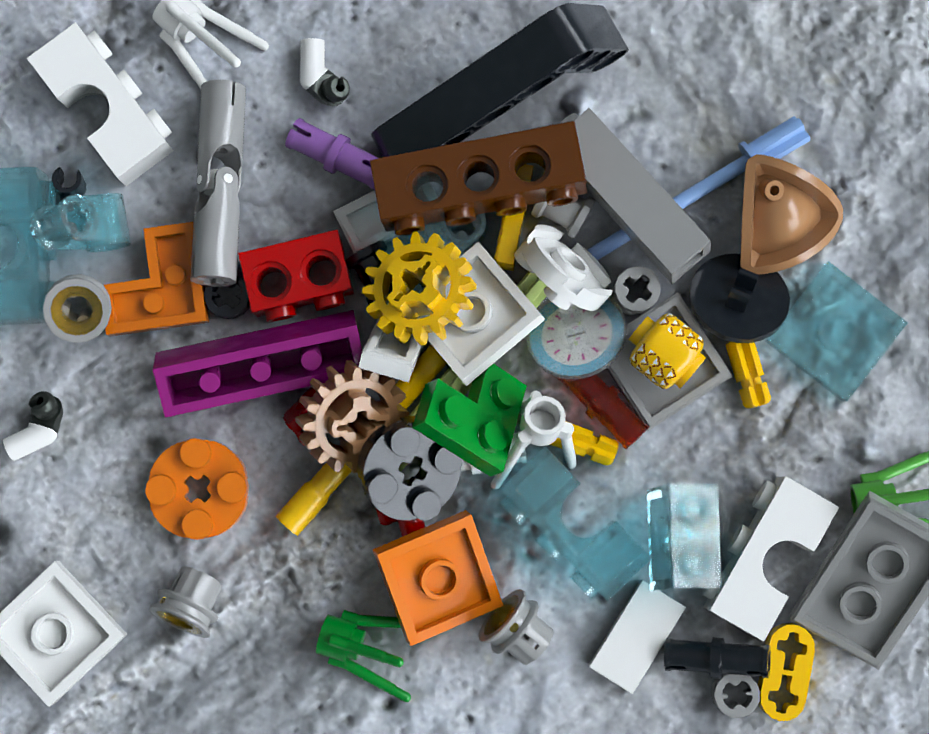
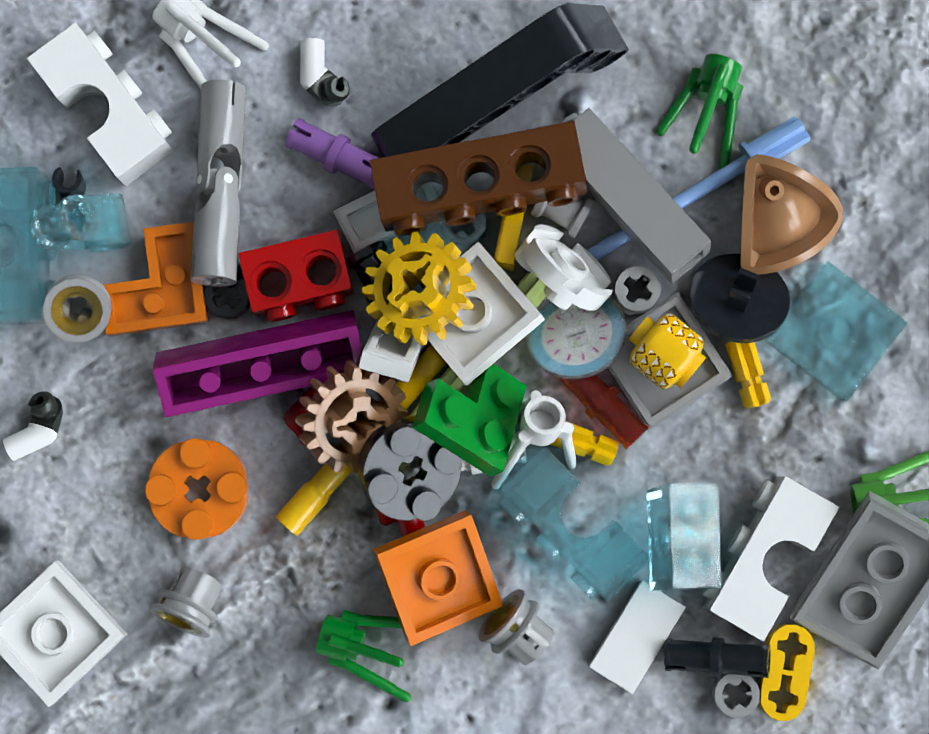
none -> green plant [656,53,744,170]

